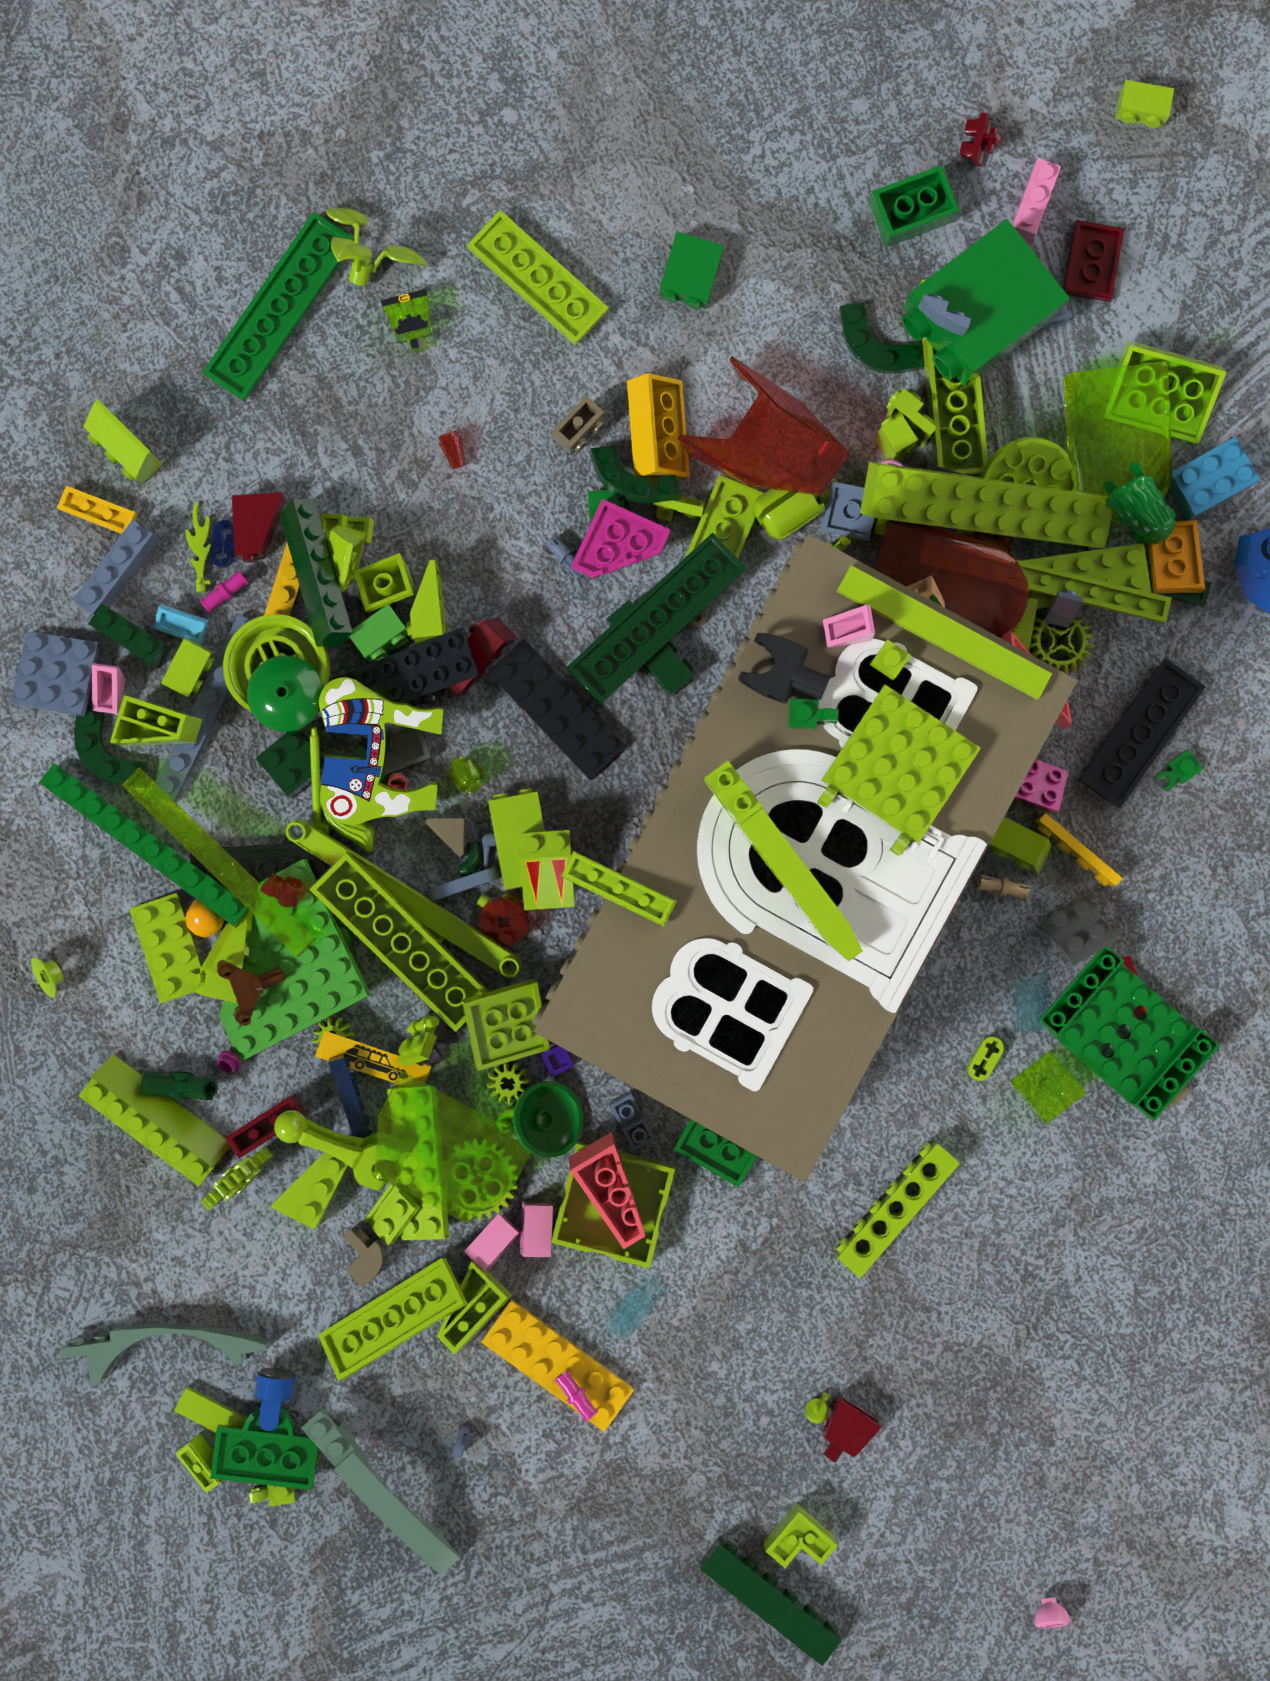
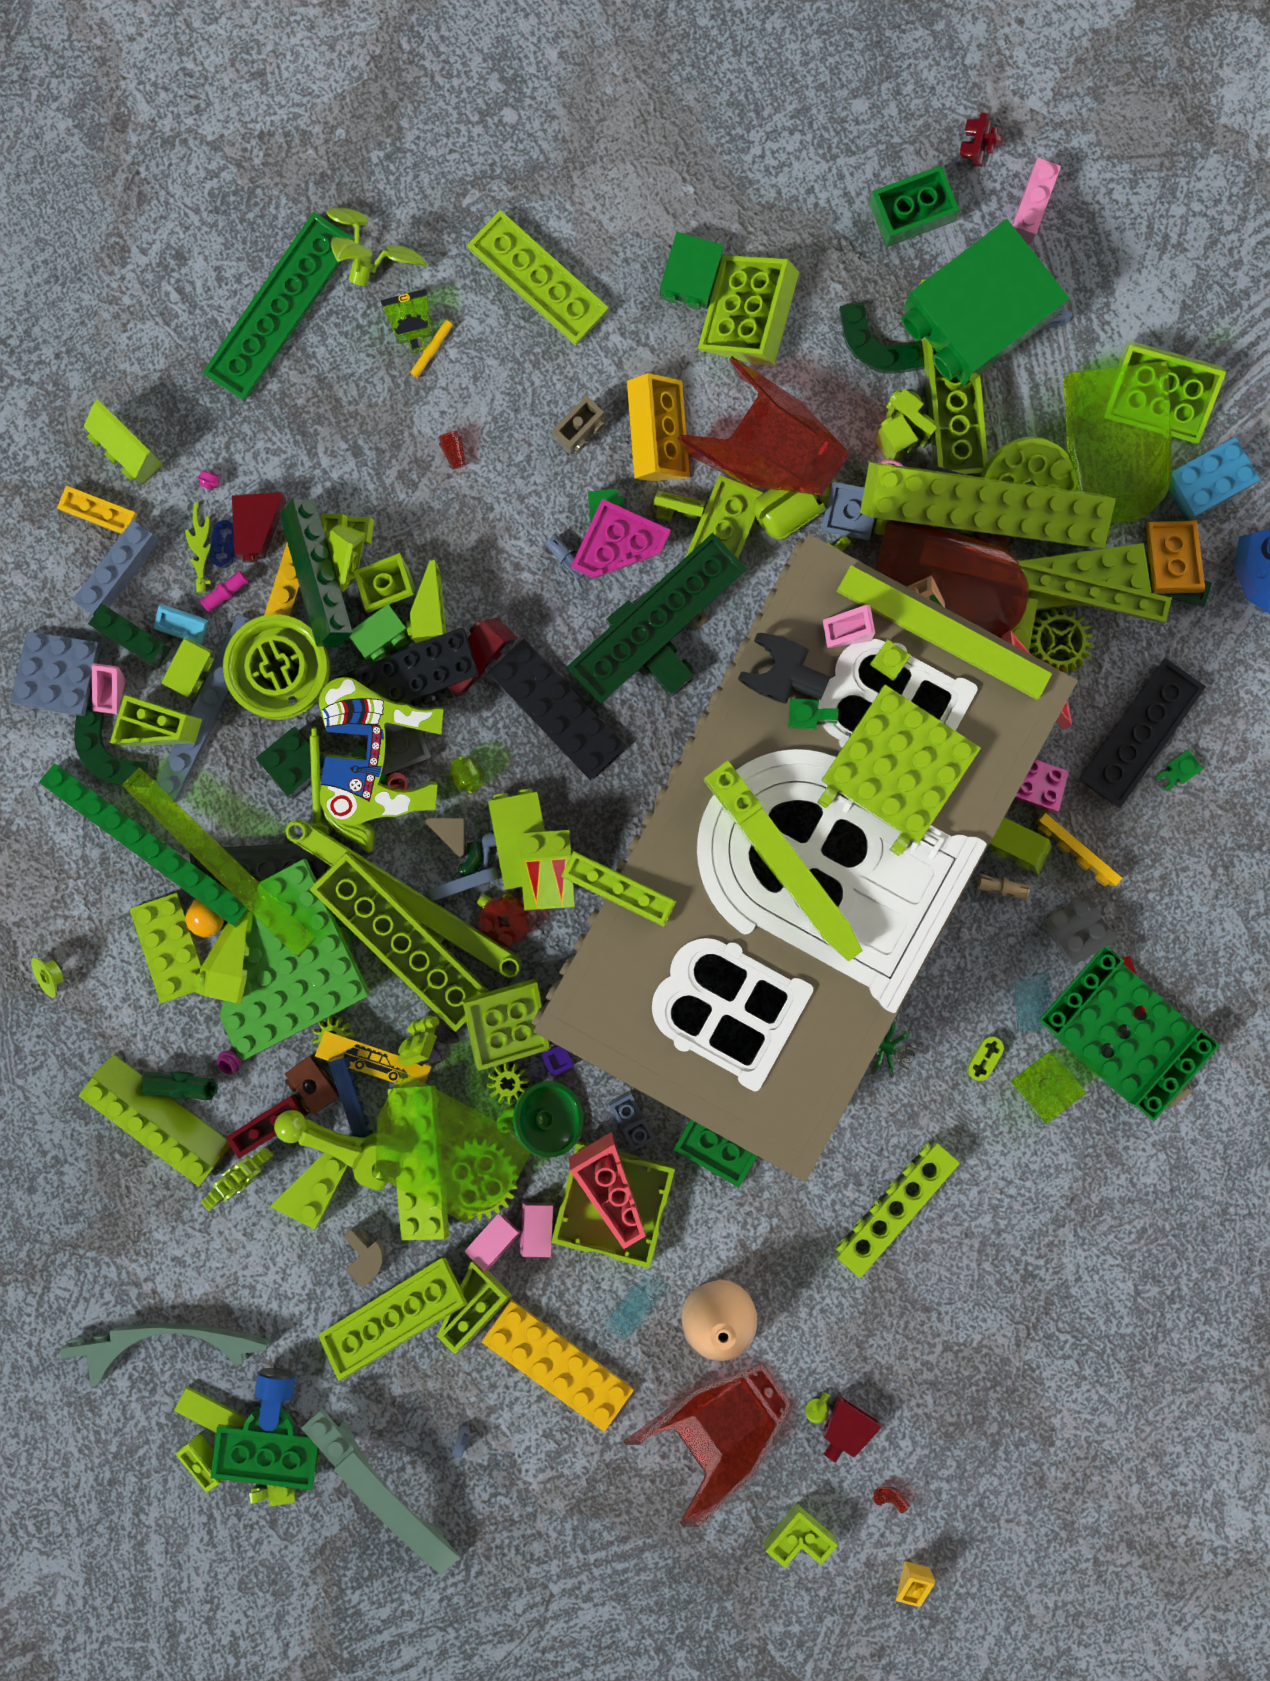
reddish brown axle [217,960,285,1026] -> none
green dish [247,655,323,732] -> none
clear red plate [260,873,305,908] -> none
lime plate [364,1182,420,1246] -> none
dark pink pin [555,1370,598,1422] -> none
dark green plate [590,445,682,503] -> none
dark green brick [700,1537,841,1666] -> none
sand blue slope [918,294,971,336] -> none
bright pink brick [1035,1598,1071,1629] -> none
sand blue slope [1042,590,1084,628] -> none
dark red tile [1063,220,1125,302] -> none
green hair [1102,461,1176,545] -> none
lime piece [1115,80,1174,128] -> none
none -> dark pink plate [196,470,220,490]
none -> copper brick [284,1054,340,1115]
none -> yellow piece [410,320,453,378]
none -> clear red windscreen [623,1364,792,1527]
none -> light nougat cylinder [681,1280,757,1361]
none -> lime slope [698,255,799,366]
none -> animal [870,1017,918,1078]
none -> clear red arm [873,1487,910,1514]
none -> yellow slope [896,1561,935,1607]

